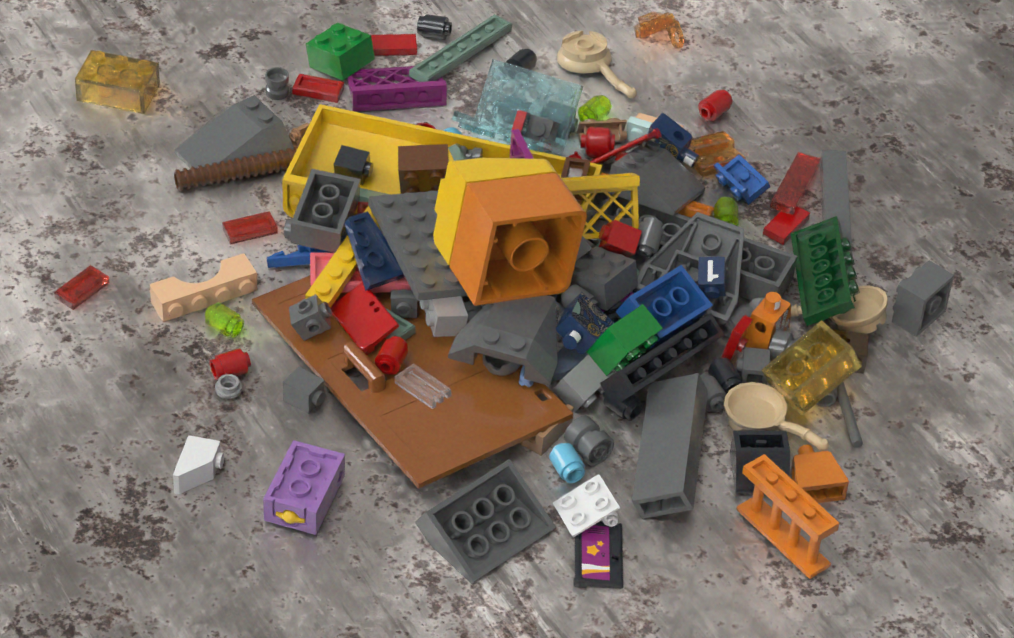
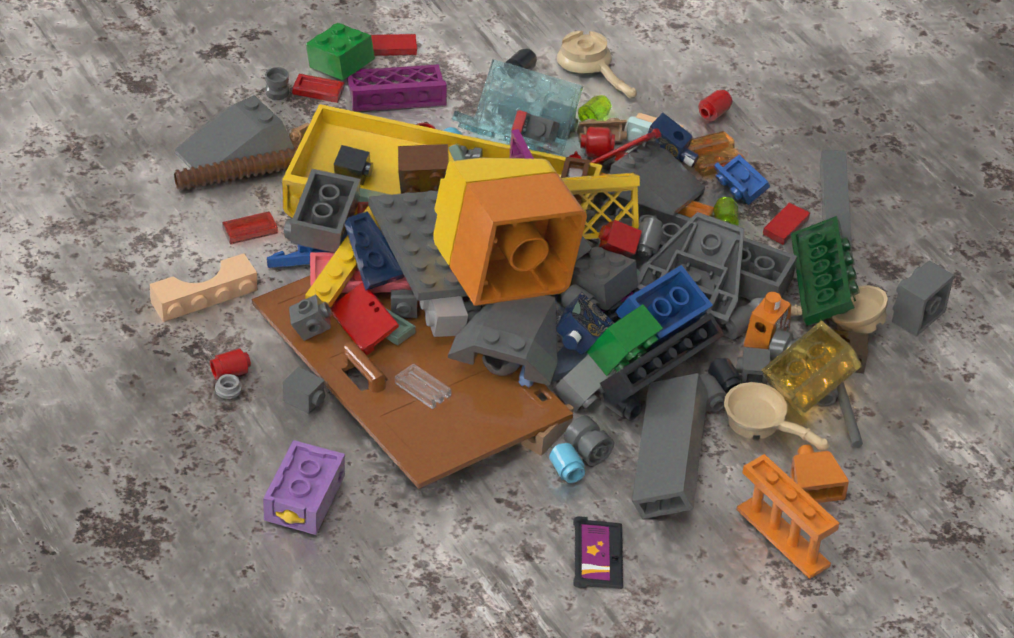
clear red tile [54,265,109,310] -> none
clear yellow brick [75,50,160,114] -> none
white slope [173,435,224,494] -> none
clear neon green brick [205,302,244,338] -> none
red brick [375,336,408,375] -> none
sand green tile [409,14,512,82] -> none
dark grey slope [415,459,556,584] -> none
black brick [417,14,452,40] -> none
white hinge [553,474,620,538] -> none
clear orange piece [634,11,684,49] -> none
dark blue brick [698,257,726,299] -> none
red plate [721,315,753,362] -> none
black slope [730,431,790,493] -> none
clear red tile [770,152,820,215] -> none

